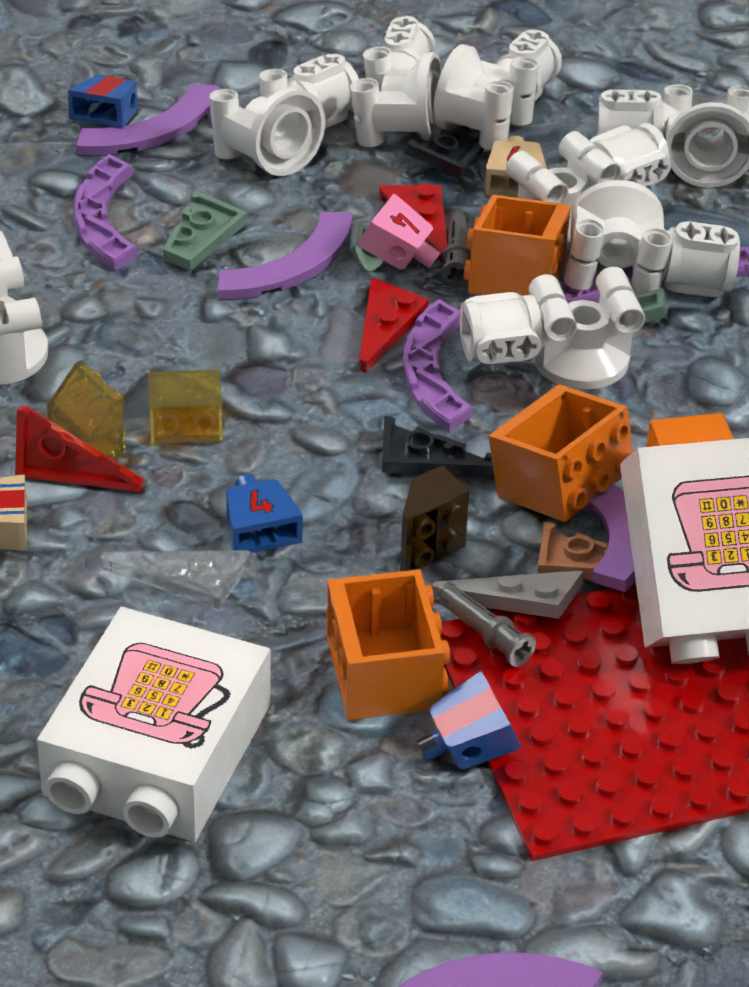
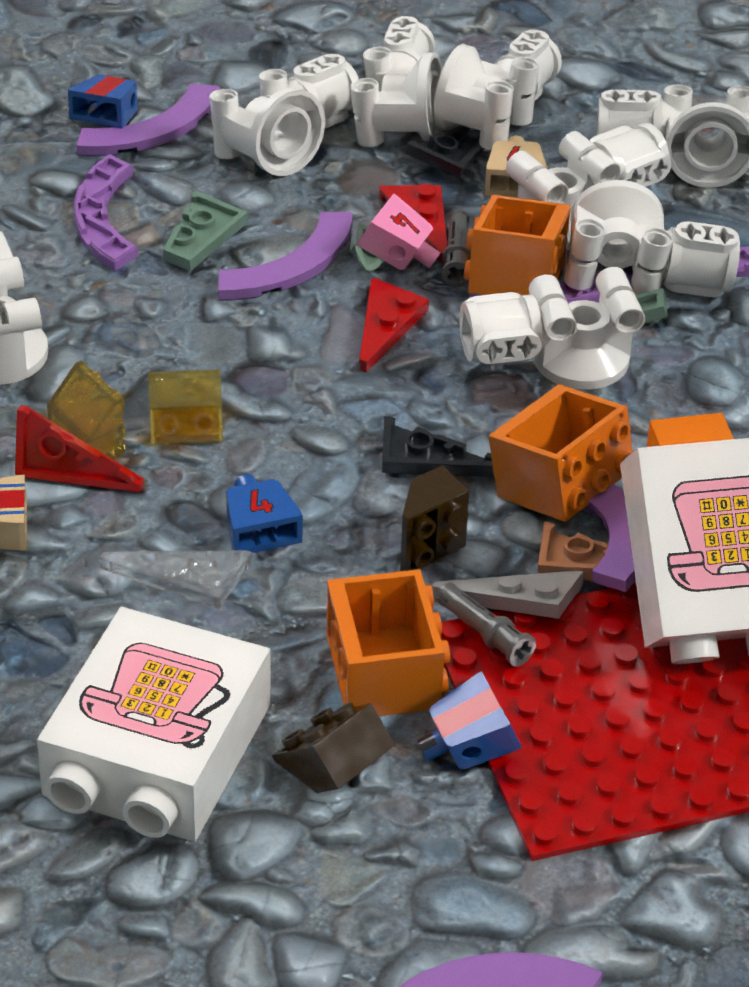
medium lavender tile [403,299,473,433] -> none
none -> dark brown slope [271,703,395,793]

